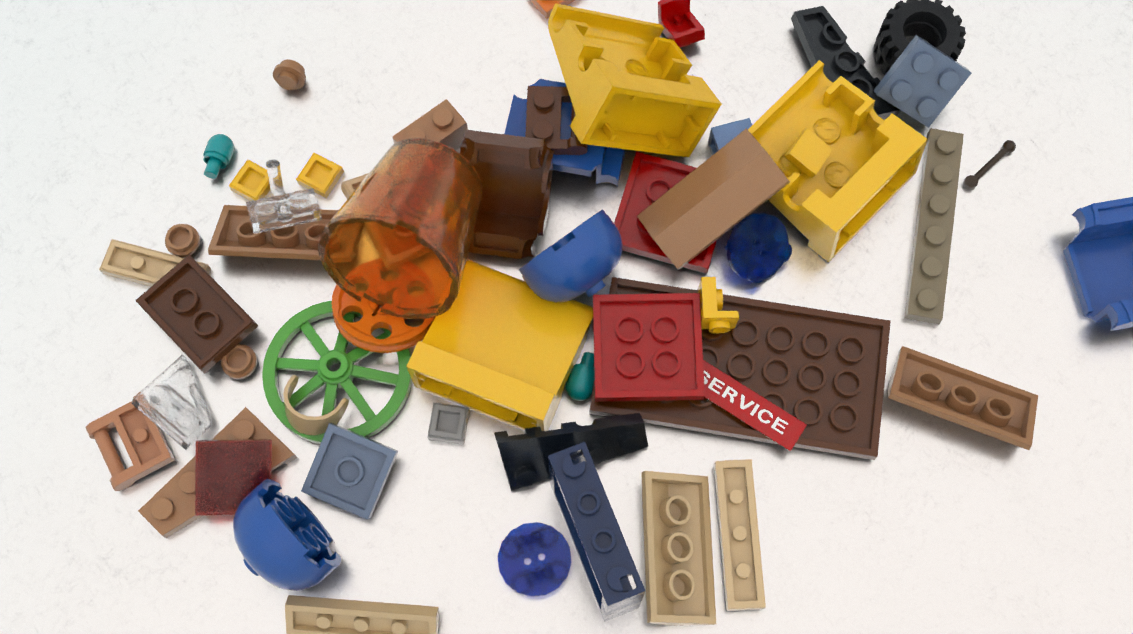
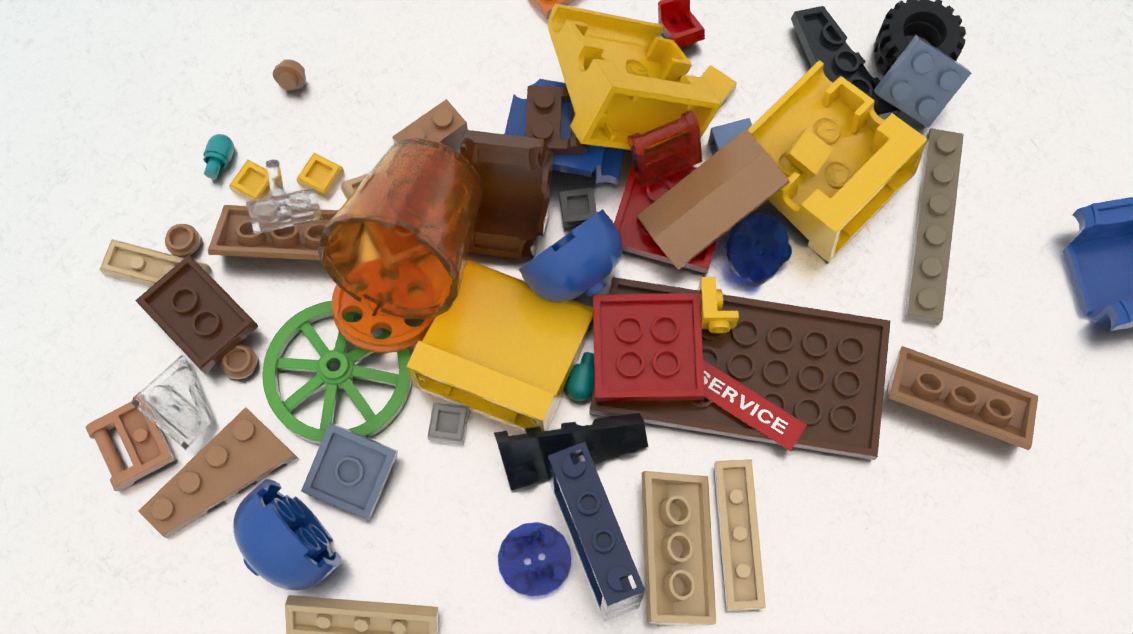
clear red tile [195,439,272,516] -> none
tan helmet [283,375,349,435] -> none
dark brown hinge [963,140,1016,190] -> none
none -> dark grey plate [559,187,597,228]
none -> clear red plate [627,110,703,188]
none -> yellow tile [701,65,737,107]

